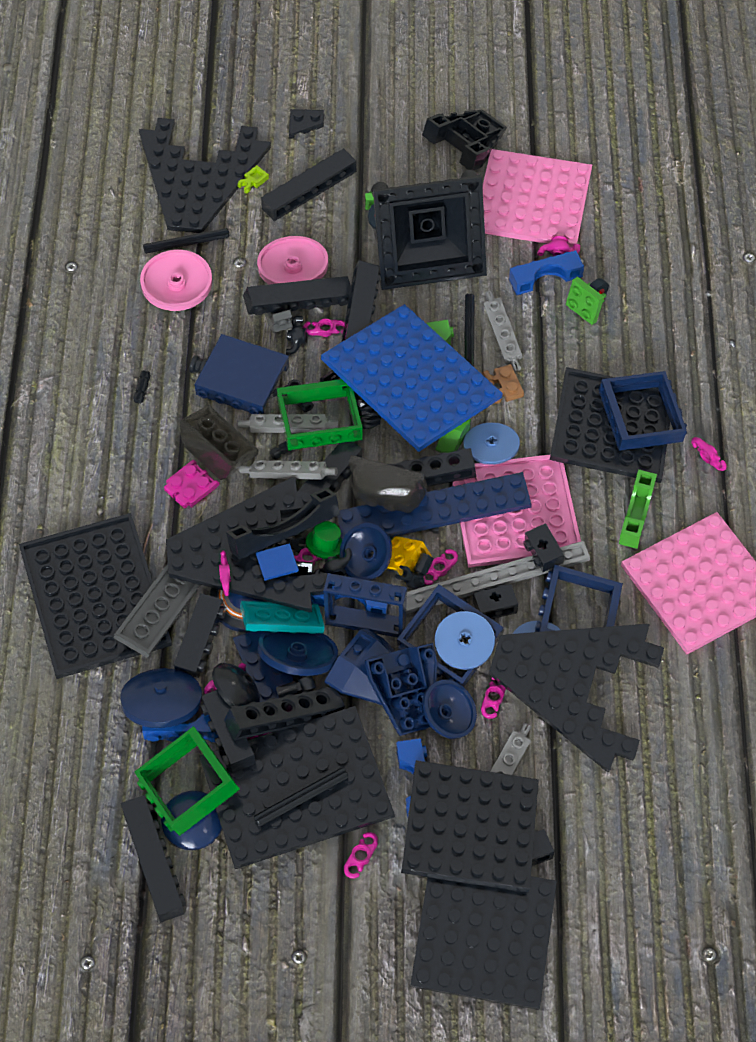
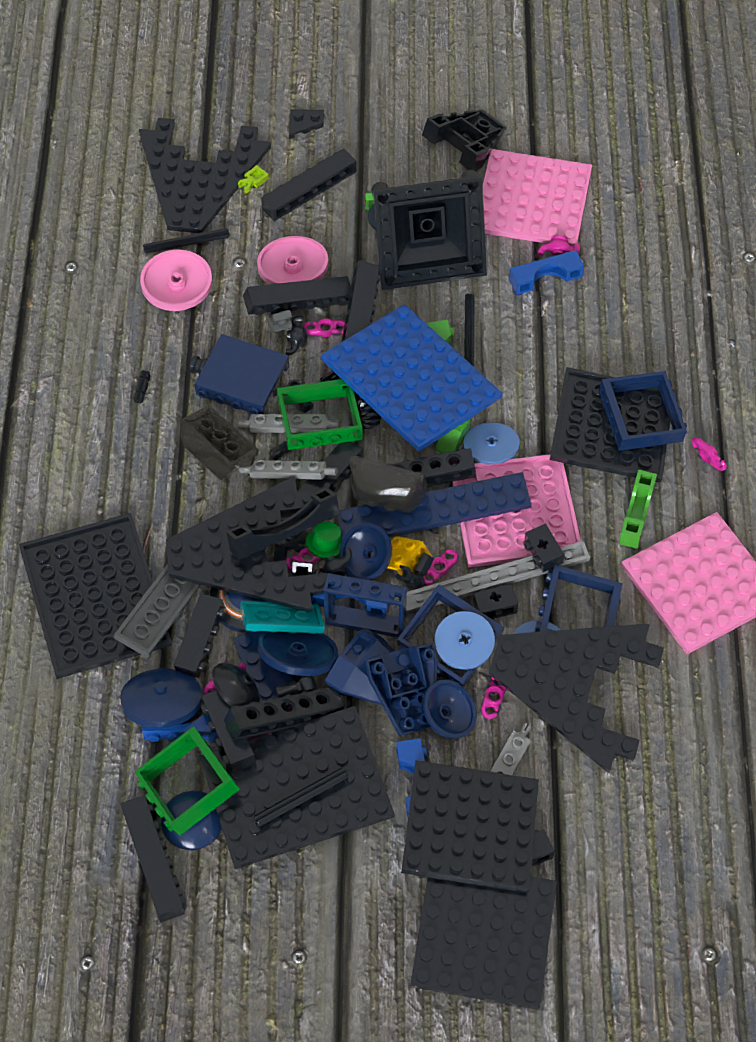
dark pink plate [164,460,220,509] -> none
dark pink piece [219,551,231,596] -> none
blue piece [256,543,299,581] -> none
dark pink piece [344,832,378,879] -> none
medium nougat plate [482,364,524,403] -> none
light grey plate [484,290,523,371] -> none
bright green plate [566,277,609,325] -> none

